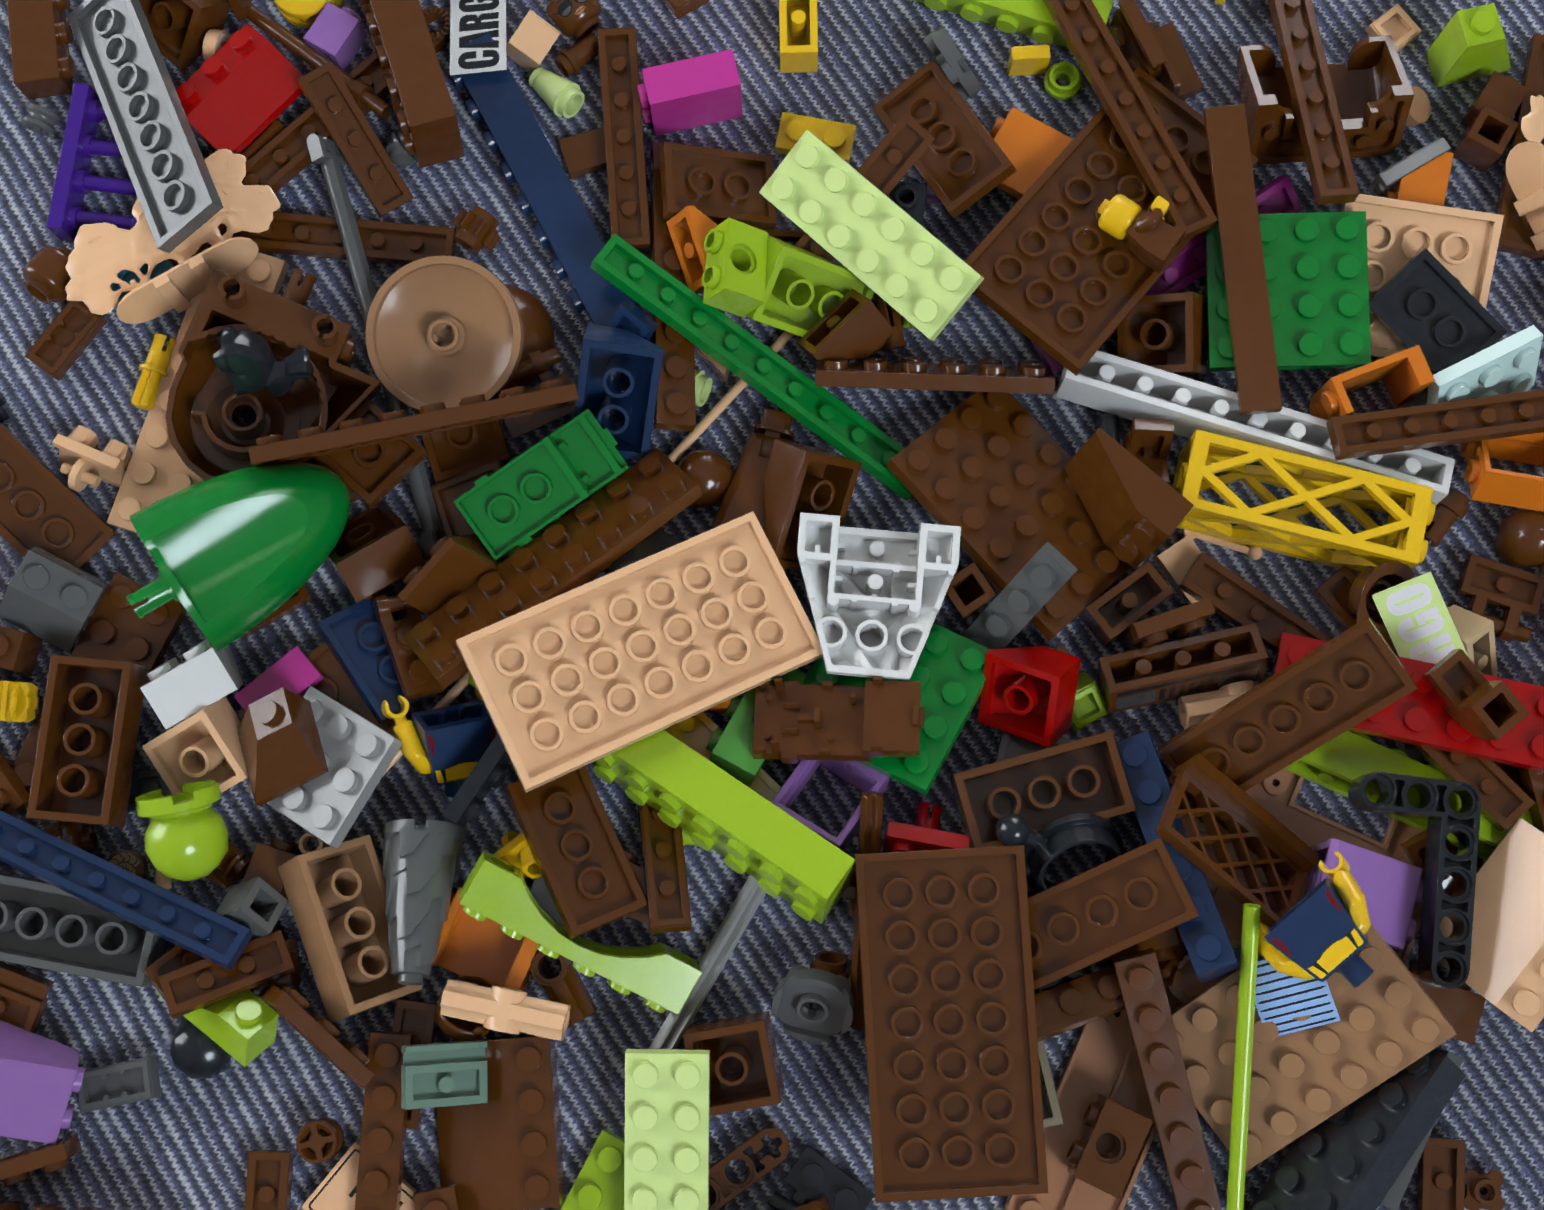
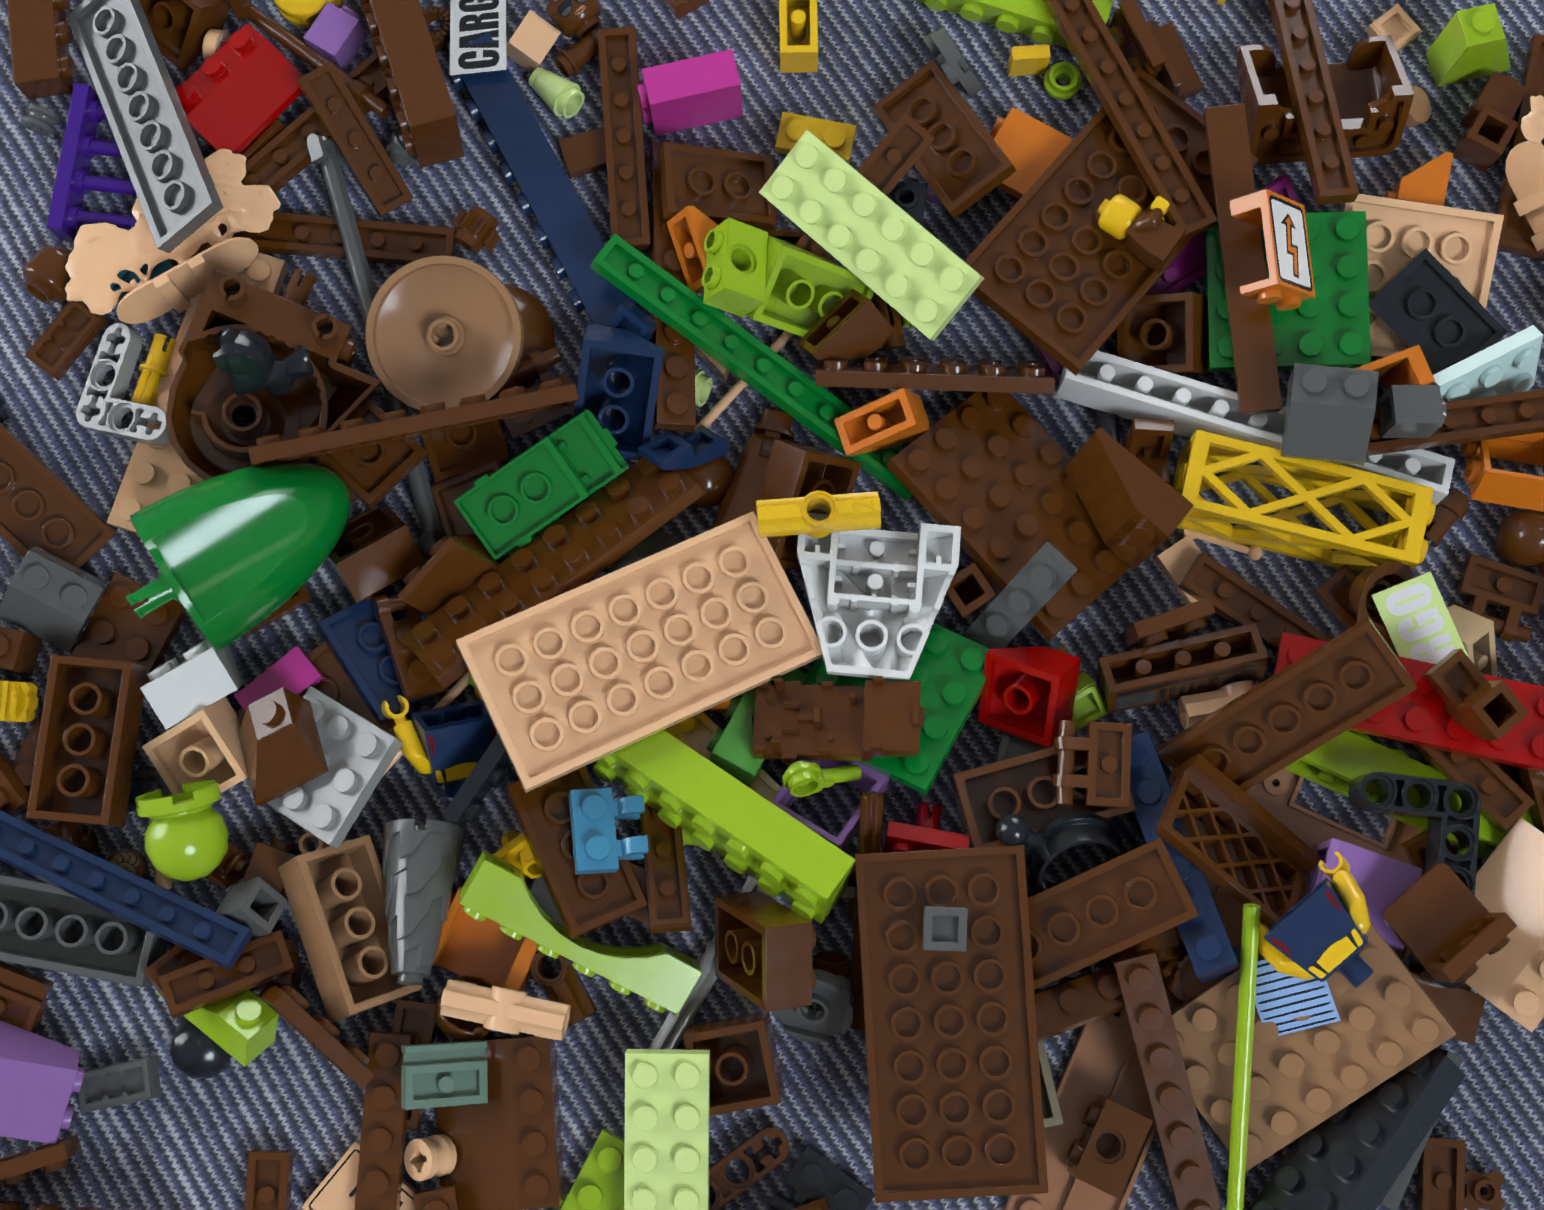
light nougat hips [52,425,131,492] -> none
reddish brown wheel [296,1118,344,1163] -> none
reddish brown brick [1079,561,1174,647] -> none
light grey tile [1368,137,1451,197] -> none
none -> light grey beam [76,323,170,446]
none -> light nougat wheel [404,1134,457,1181]
none -> dark azure plate [569,788,649,875]
none -> dark blue slope [637,425,728,470]
none -> reddish brown brick [715,891,816,1012]
none -> yellow piece [756,490,881,538]
none -> lime plate [782,760,862,797]
none -> orange slope [834,388,931,456]
none -> dark grey plate [922,906,968,952]
none -> reddish brown plate [1053,720,1132,808]
none -> panel [1229,189,1316,311]
none -> dark grey slope [1281,363,1379,465]
none -> dark grey brick [1377,385,1447,438]
none -> reddish brown bracket [1381,863,1517,983]

